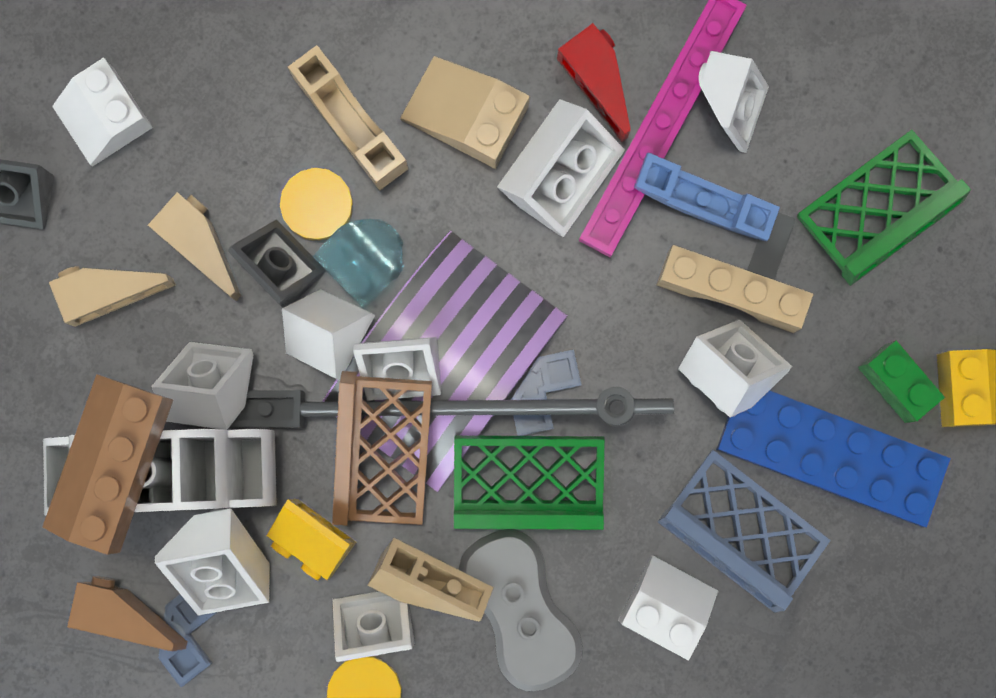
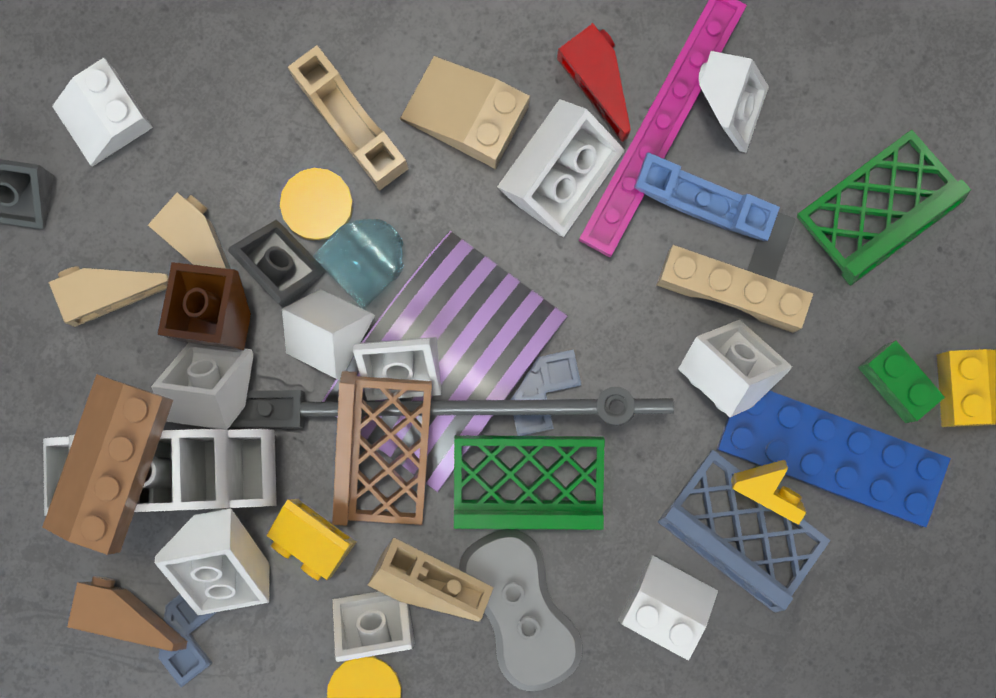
none -> reddish brown slope [158,262,251,351]
none -> yellow slope [731,460,806,525]

